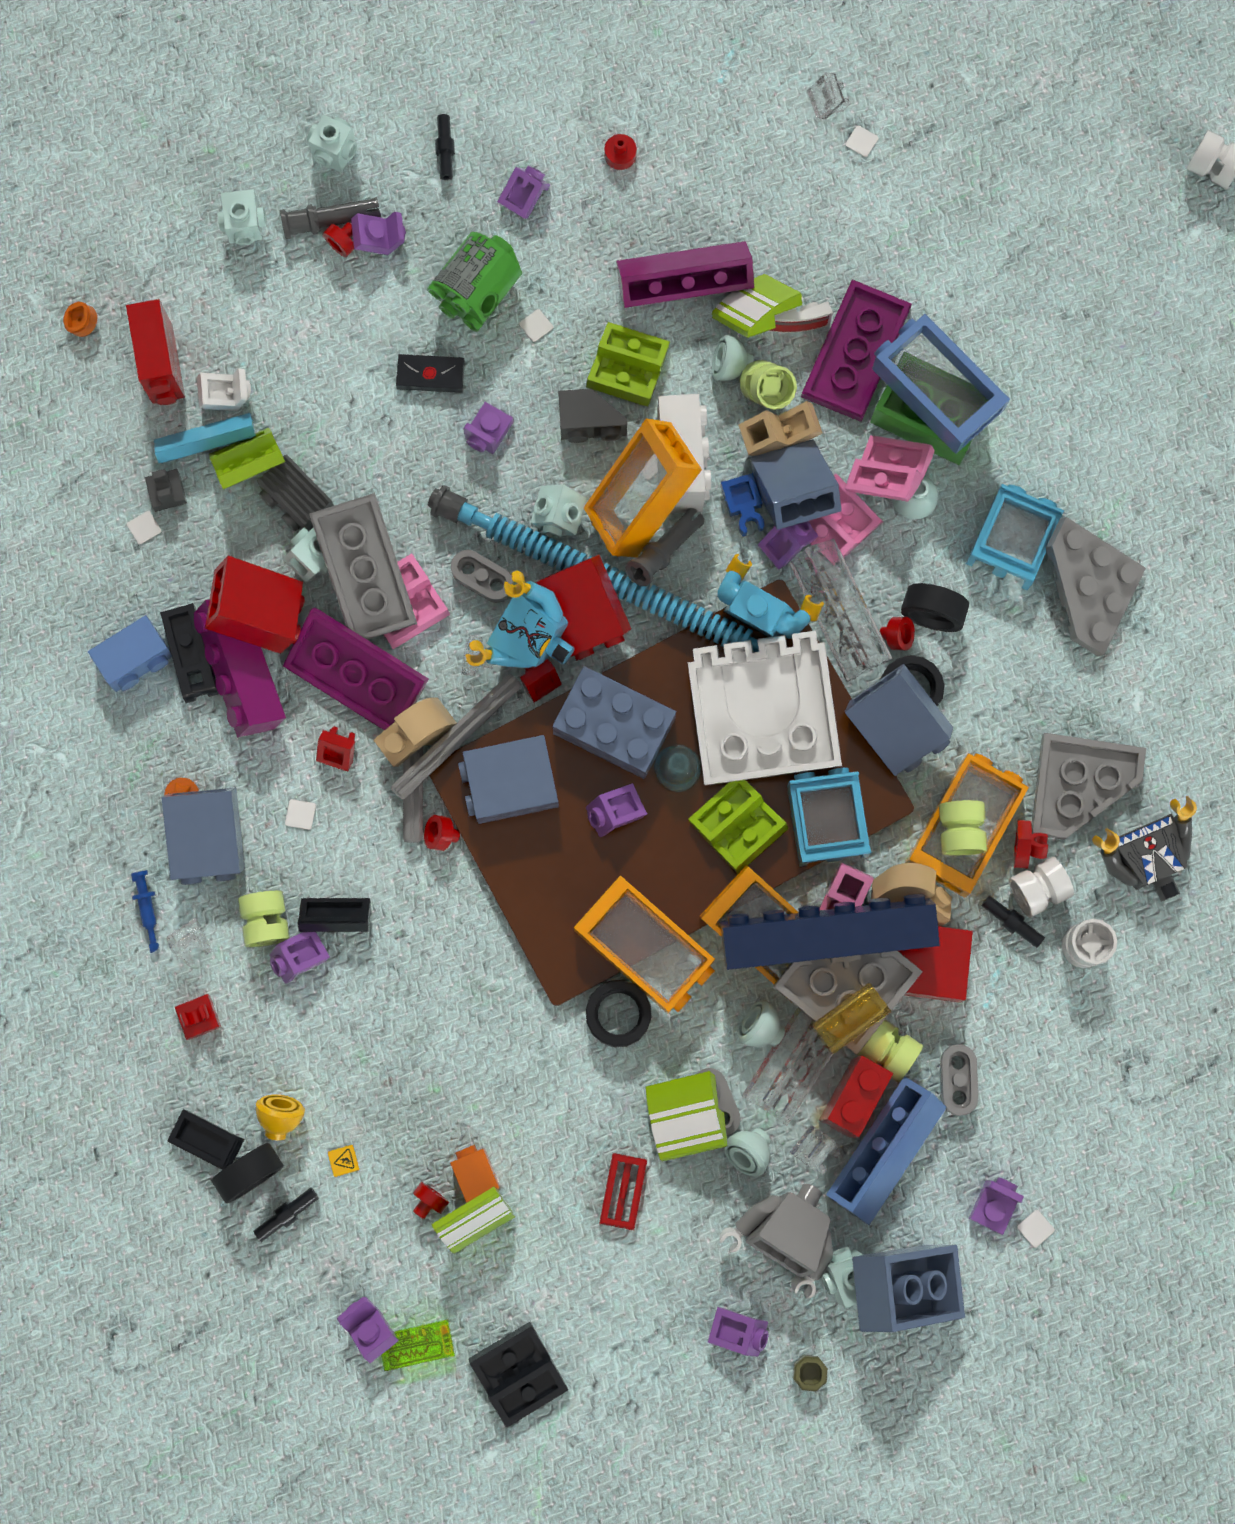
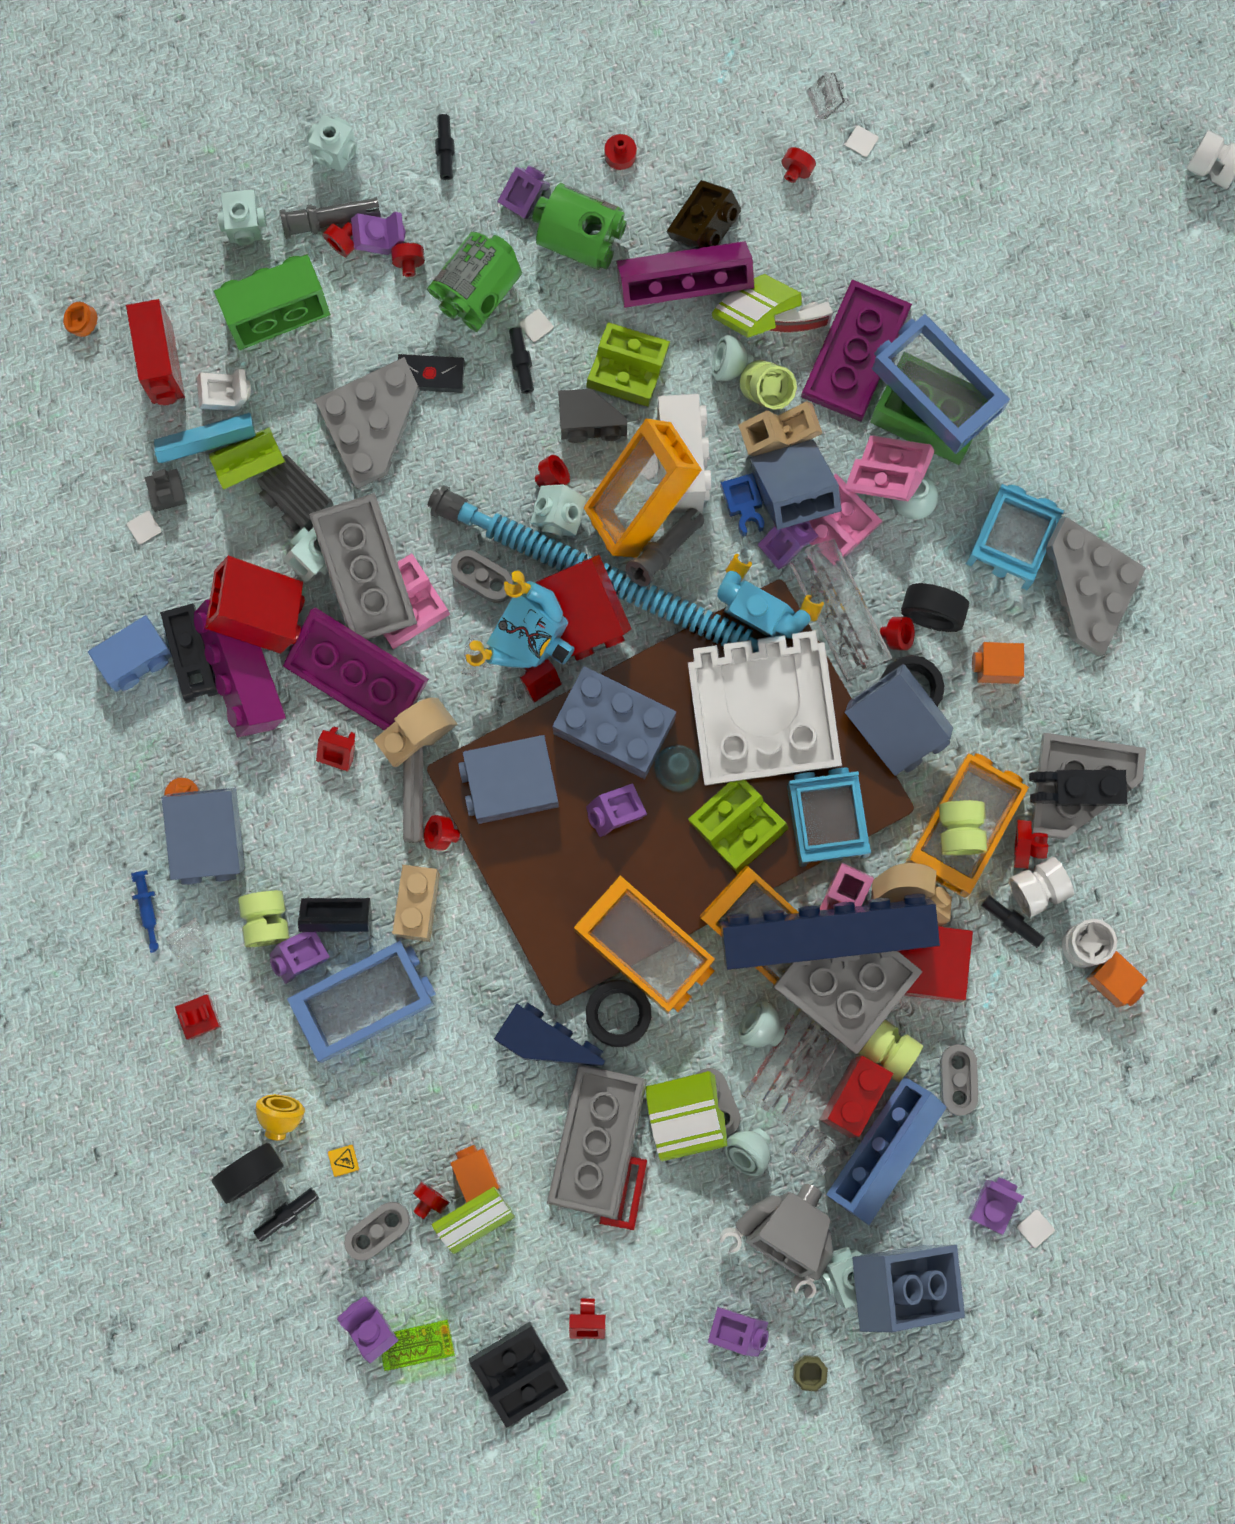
black tile [167,1109,245,1170] -> none
white sticker [285,799,316,830] -> none
light grey axle [391,674,521,799] -> none
medium lavender bracket [463,402,514,454] -> none
clear yellow brick [812,982,891,1055] -> none
torso [1092,796,1197,902] -> none
none -> bright green brick [213,254,331,351]
none -> window [287,940,436,1063]
none -> light grey plate [315,357,420,489]
none -> light grey plate [344,1202,410,1261]
none -> red tile [391,243,425,277]
none -> tan brick [392,865,440,942]
none -> dark blue slope [494,1002,606,1067]
none -> black bar [509,327,534,394]
none -> bright green cylinder [532,182,627,270]
none -> red tile [535,455,570,487]
none -> light grey tile [547,1064,647,1220]
none -> red tile [569,1298,606,1339]
none -> dark brown bracket [666,180,741,249]
none -> red tile [781,147,816,183]
none -> orange brick [972,642,1024,684]
none -> black hinge [1029,770,1128,806]
none -> orange brick [1086,951,1148,1008]

